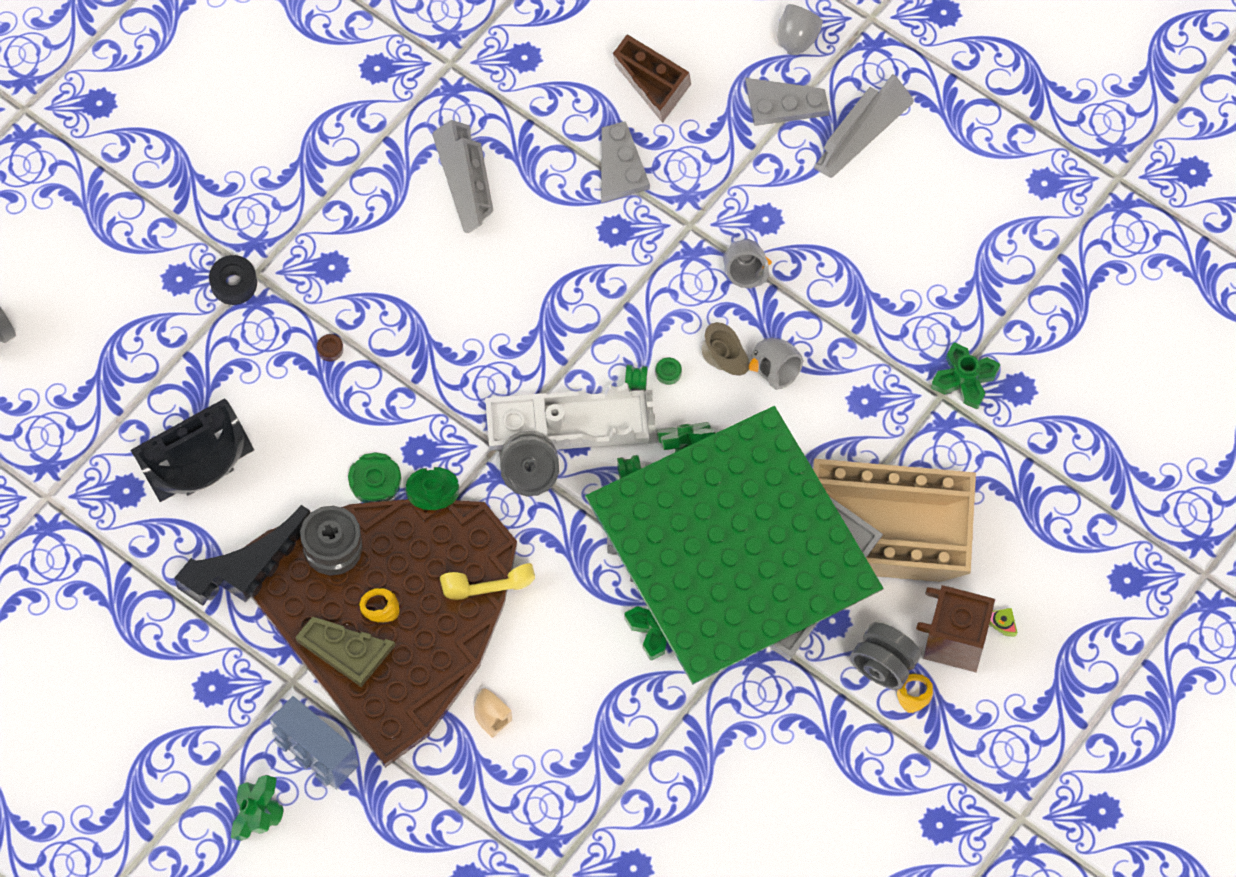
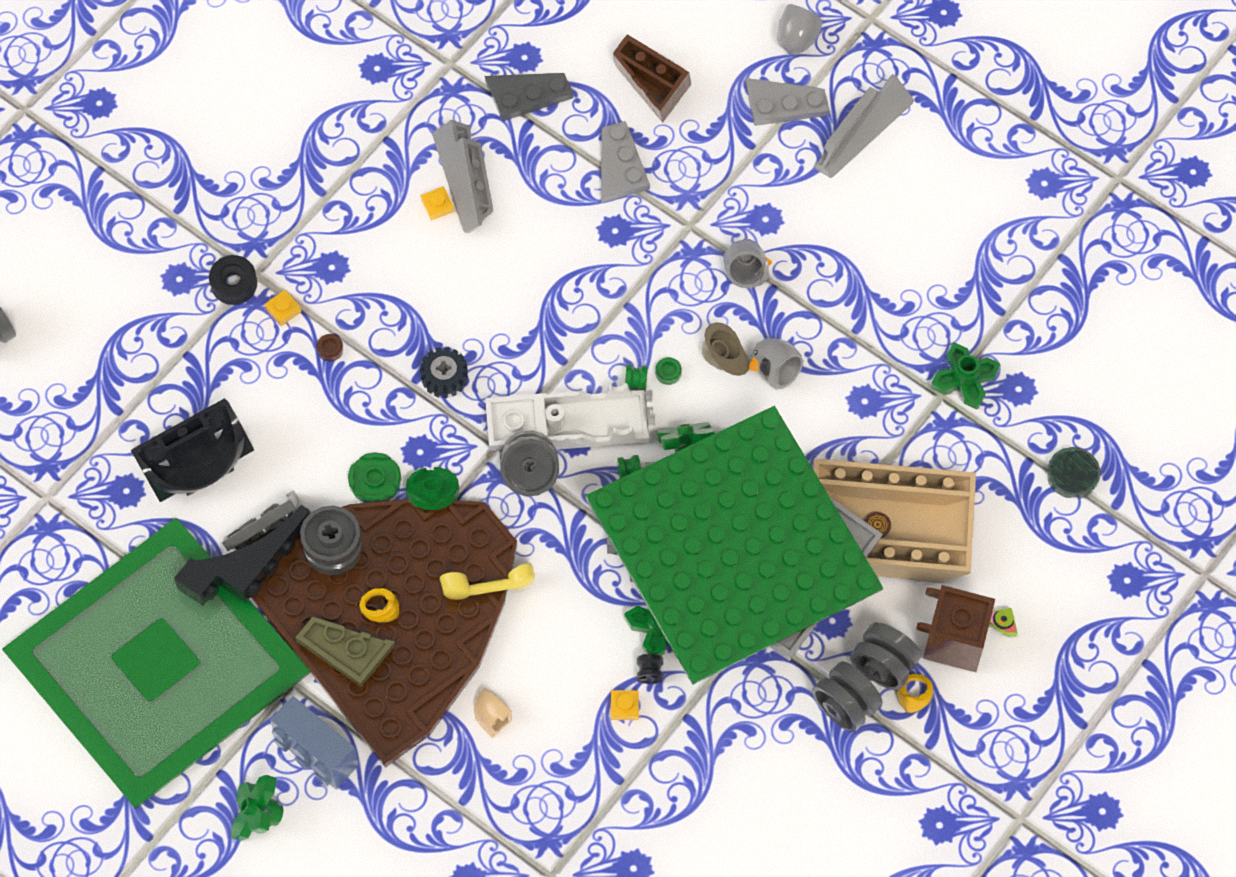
none -> baseplate [2,518,310,809]
none -> dark grey wing [222,490,299,551]
none -> yellow plate [264,290,302,326]
none -> yellow plate [420,186,454,221]
none -> black wheel [420,347,468,398]
none -> dark grey wing [484,73,573,122]
none -> yellow plate [611,690,639,720]
none -> black wheel [636,654,664,684]
none -> dark grey wheel [812,661,883,733]
none -> reddish brown tile [865,512,891,538]
none -> tile [1047,447,1101,499]

